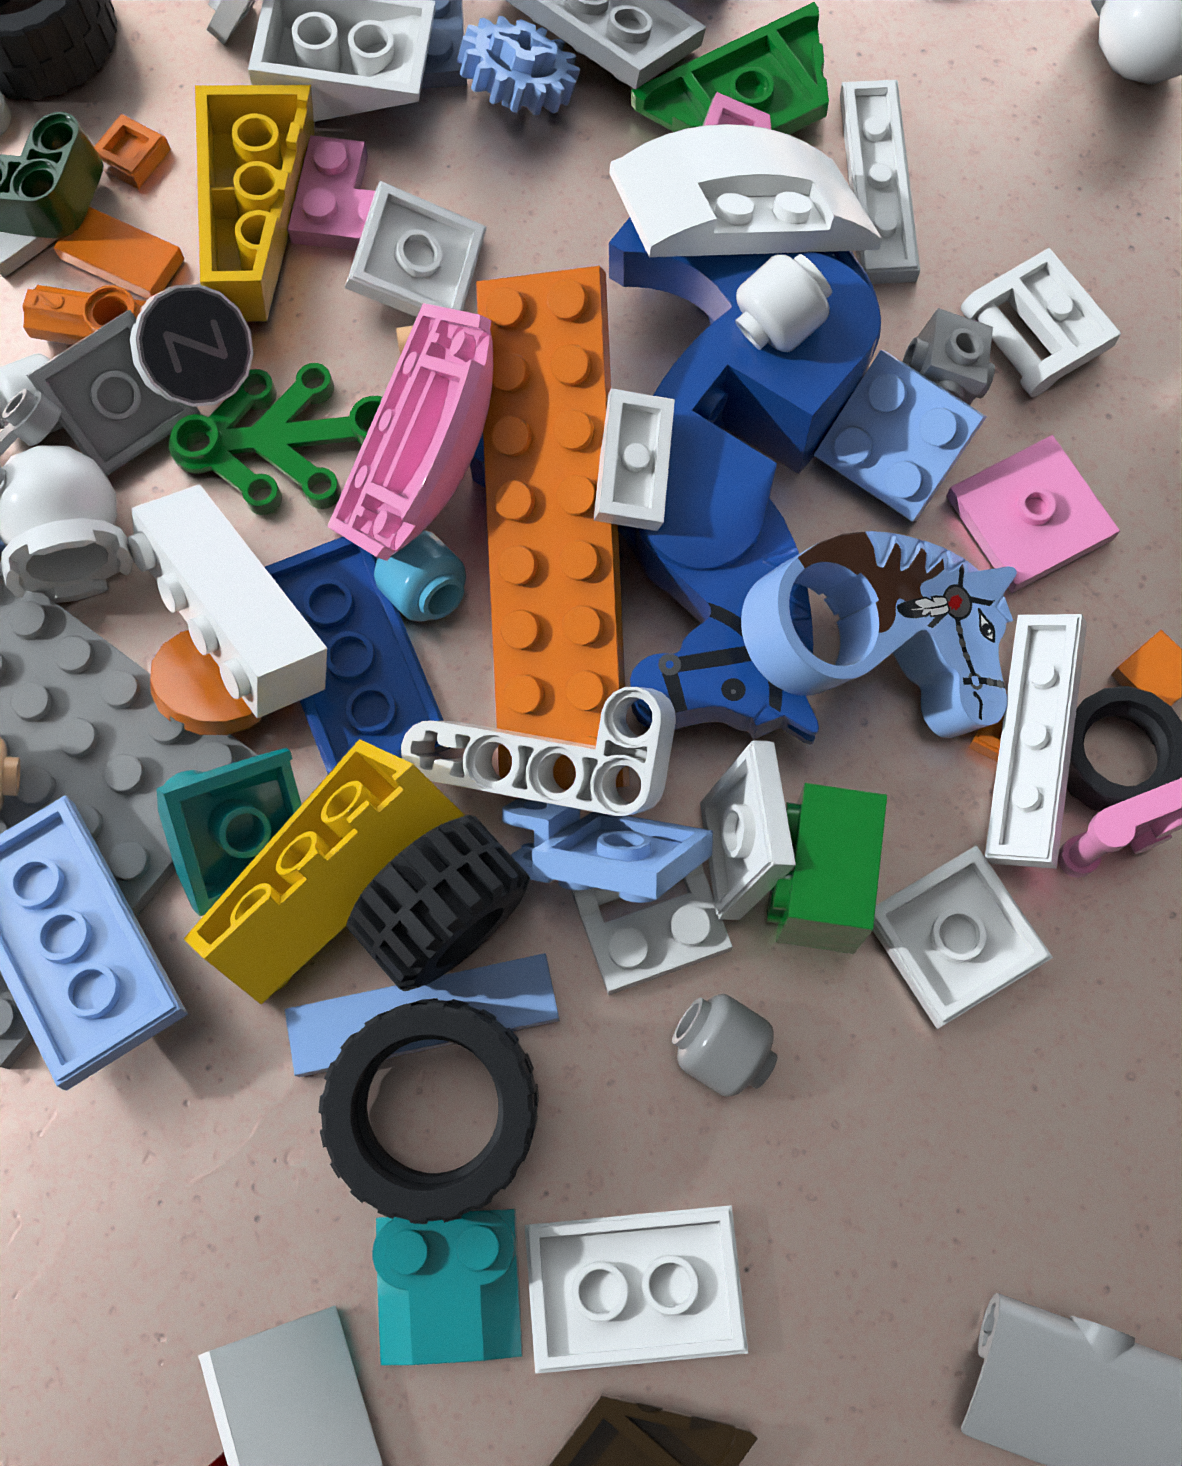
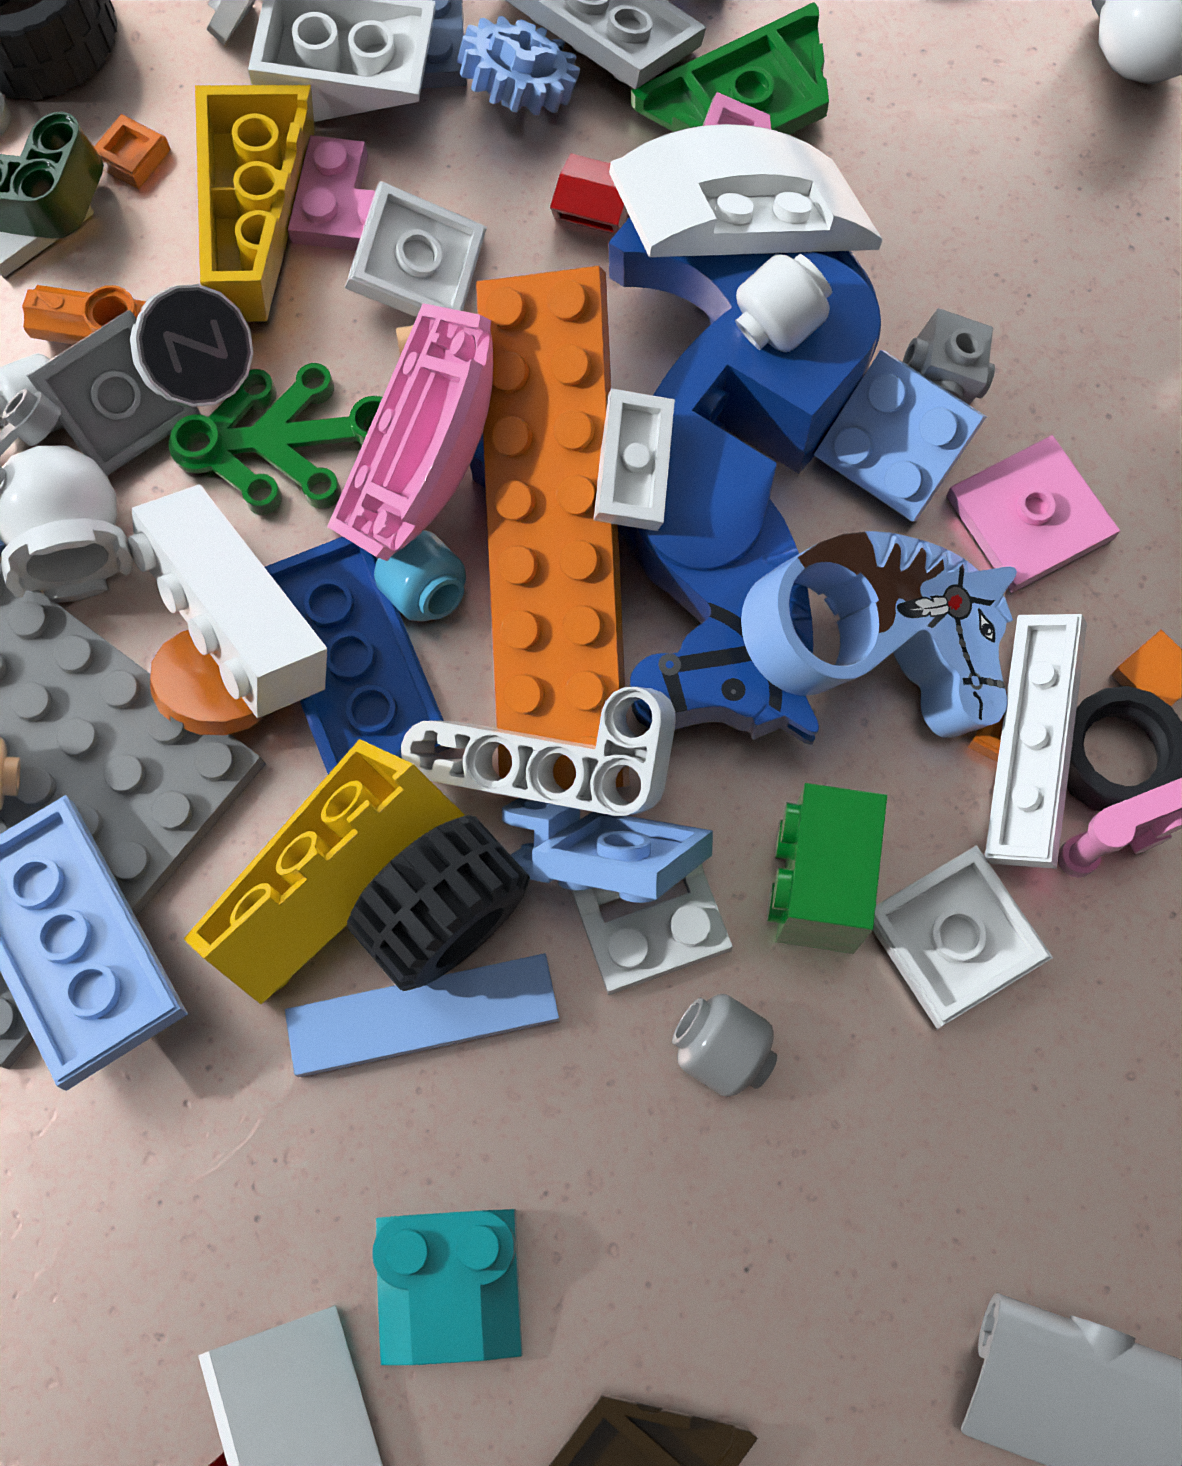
orange tile [53,207,185,299] -> none
teal slope [156,748,302,916] -> none
black tyre [318,998,539,1224] -> none
white tile [525,1205,748,1374] -> none
white tile [700,740,796,920] -> none
white tile [840,80,920,284] -> none
white plate [960,248,1121,397] -> none
none -> red piece [550,153,628,235]

